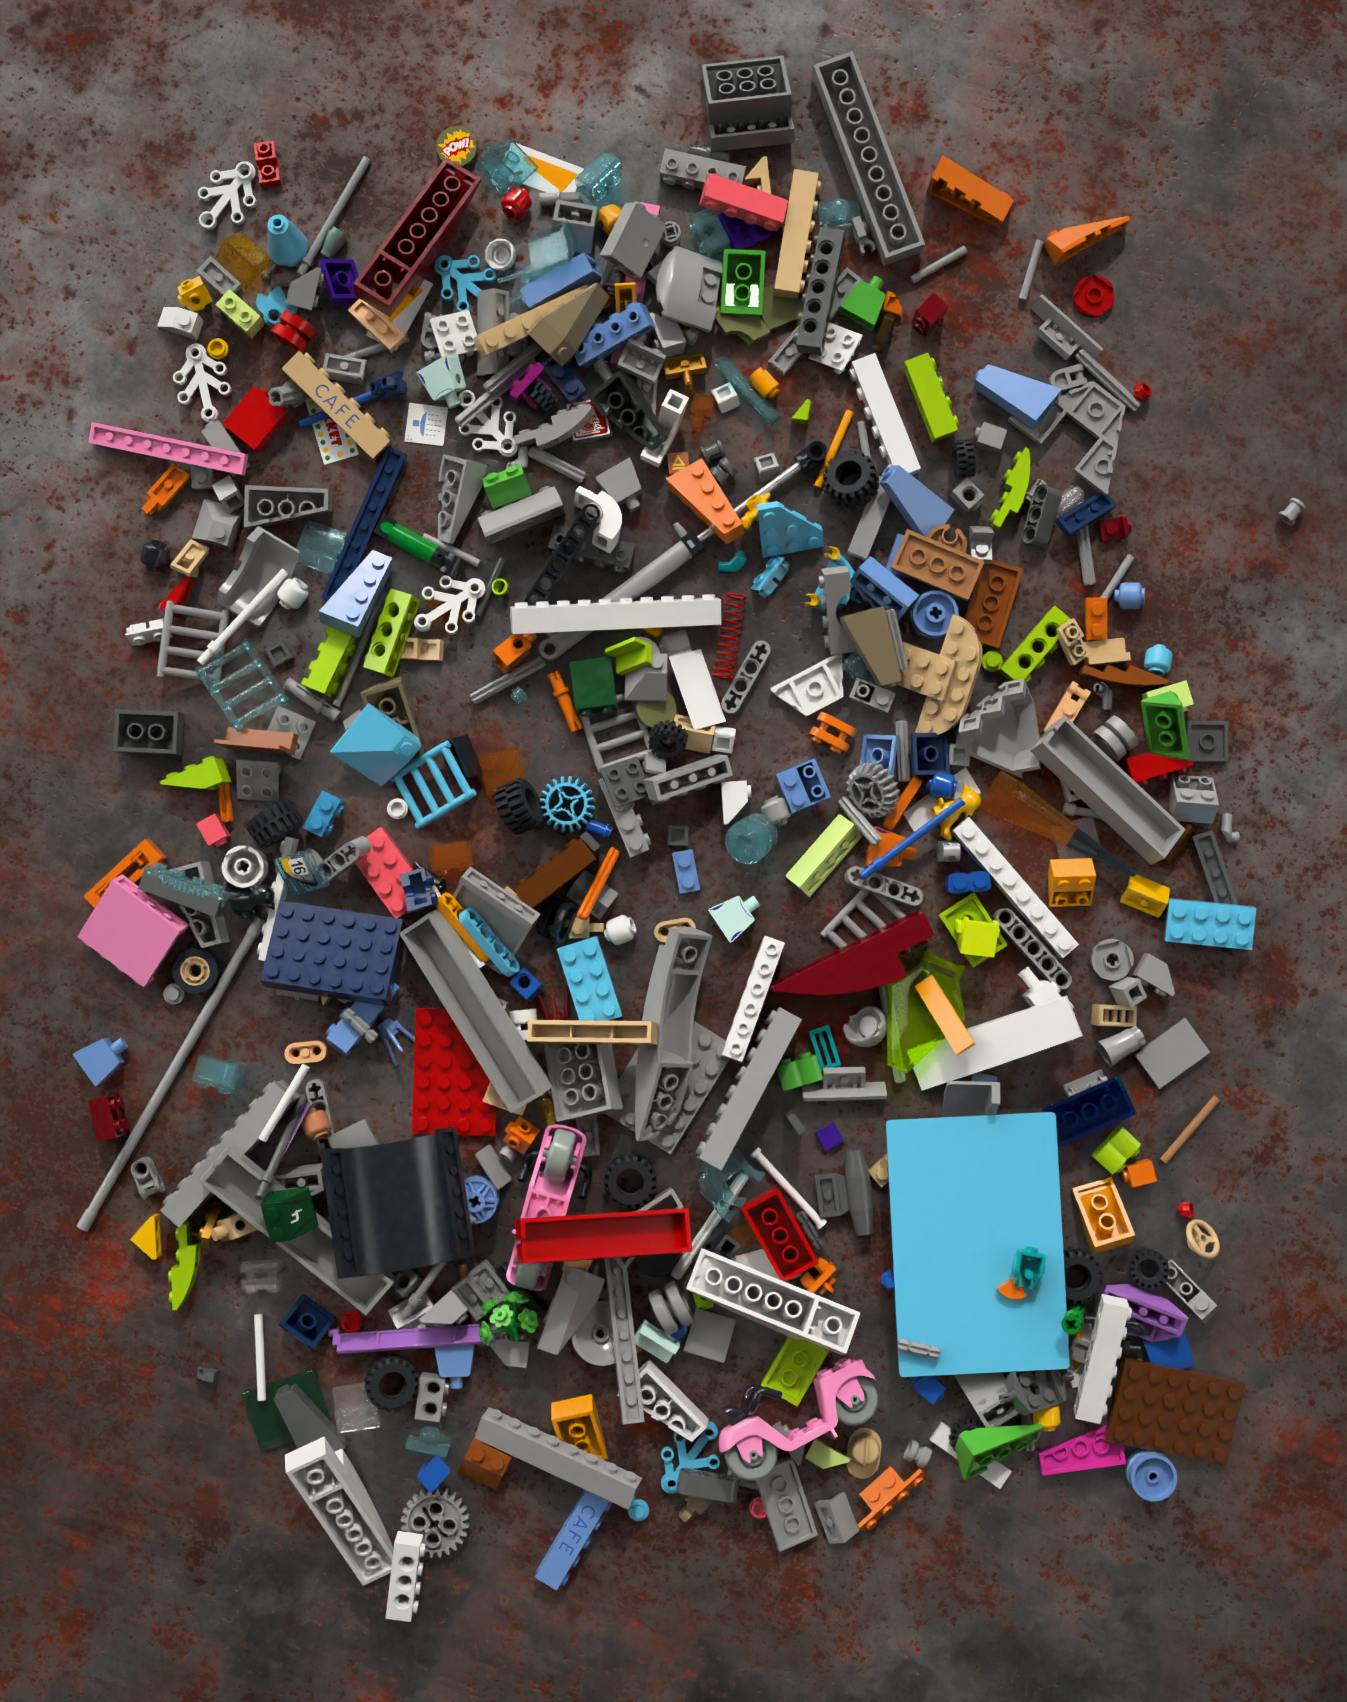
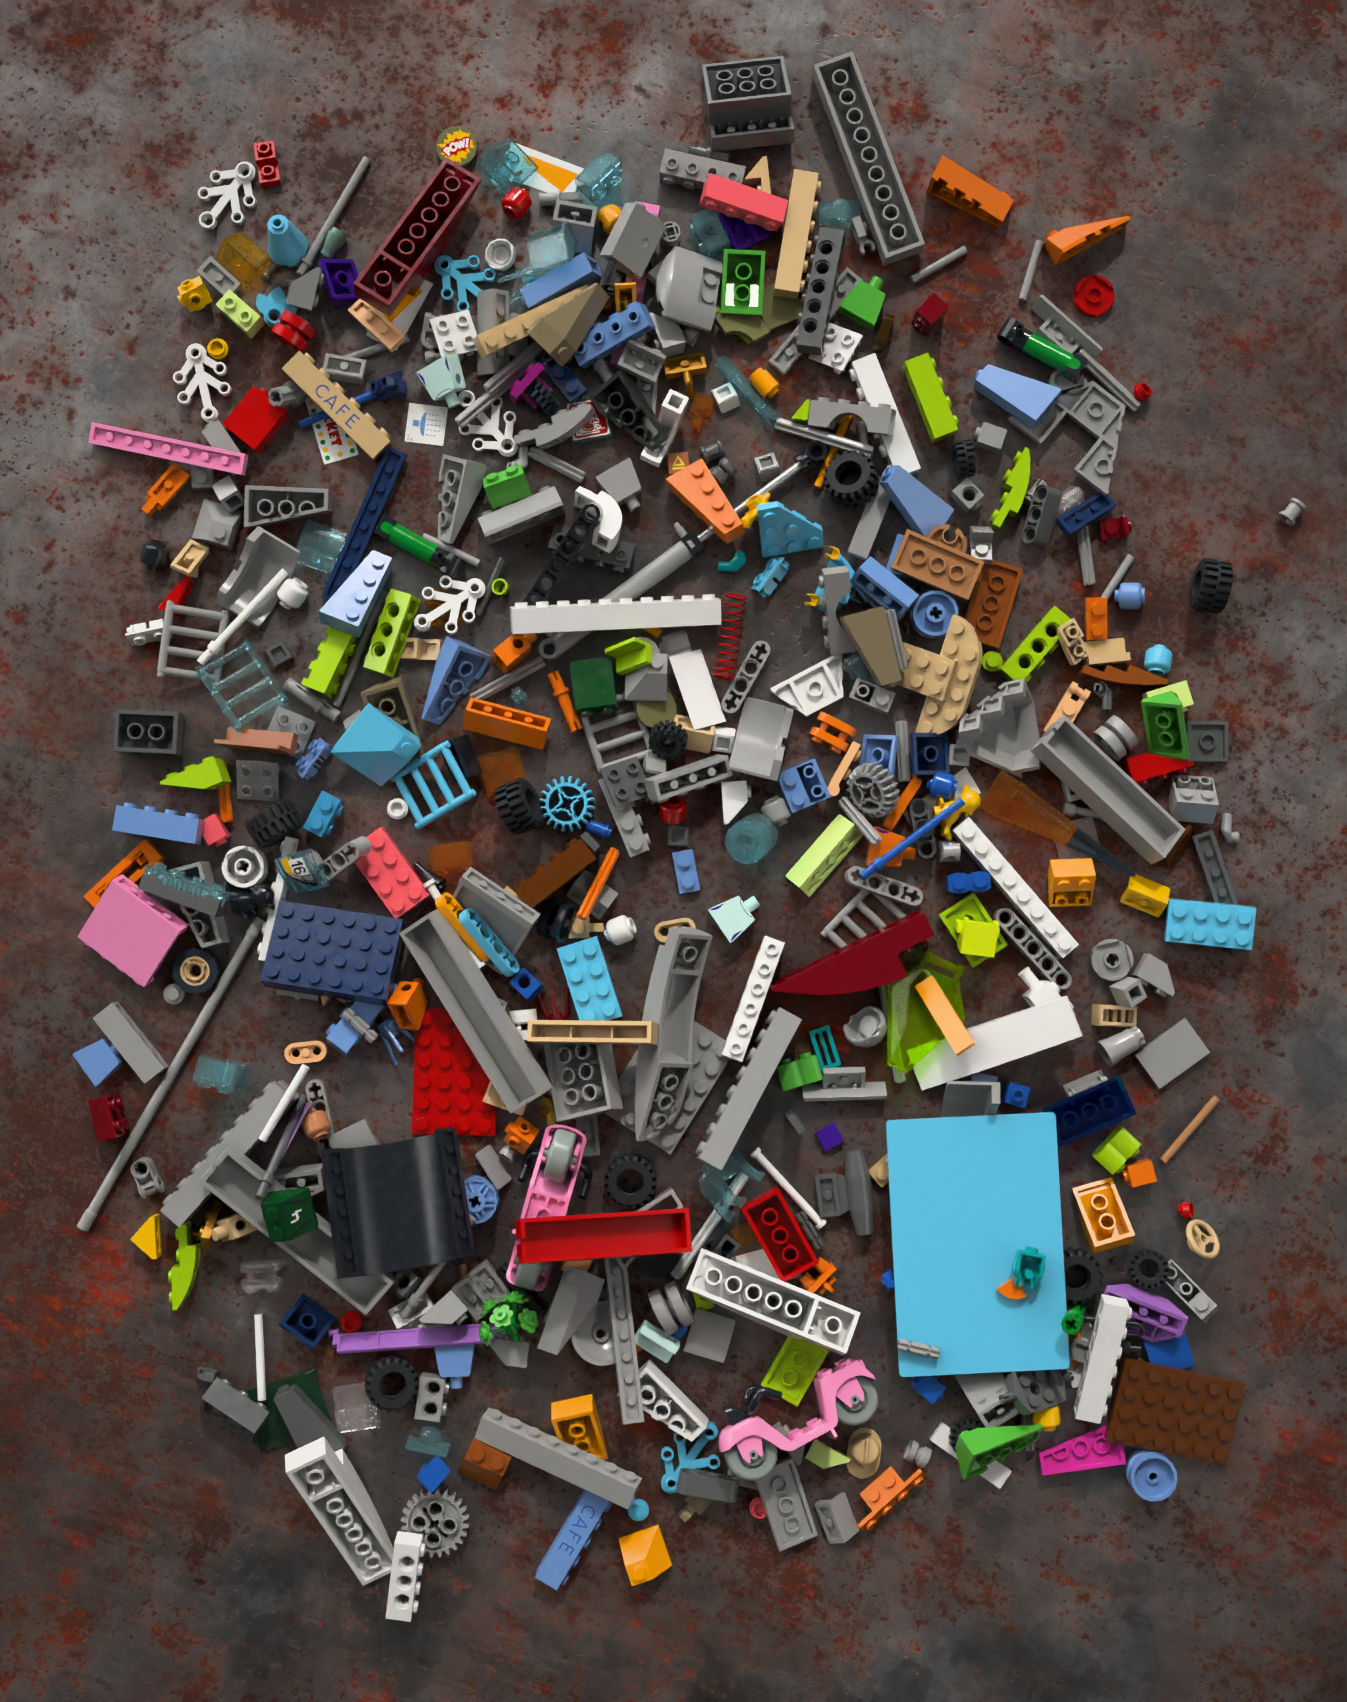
white slope [157,307,204,340] -> none
dark blue cylinder [400,867,439,913] -> none
orange tile [881,291,902,318] -> none
none -> light grey panel [93,1002,170,1083]
none -> medium blue wedge [112,802,205,845]
none -> dark grey slope [199,1378,269,1445]
none -> medium blue hinge [295,737,333,780]
none -> orange torso [387,978,428,1030]
none -> medium blue wedge [421,636,491,725]
none -> orange brick [462,697,551,750]
none -> light orange slope [619,1524,672,1586]
none -> red head [659,795,687,825]
none -> light grey panel [728,697,794,781]
none -> light grey axle [774,418,874,458]
none -> light grey arch [808,397,897,436]
none -> light nougat plate [827,741,861,797]
none -> dark grey beam [907,799,936,859]
none -> piece [996,317,1088,384]
none -> blue brick [1001,1080,1030,1108]
none -> black tyre [1190,558,1233,614]

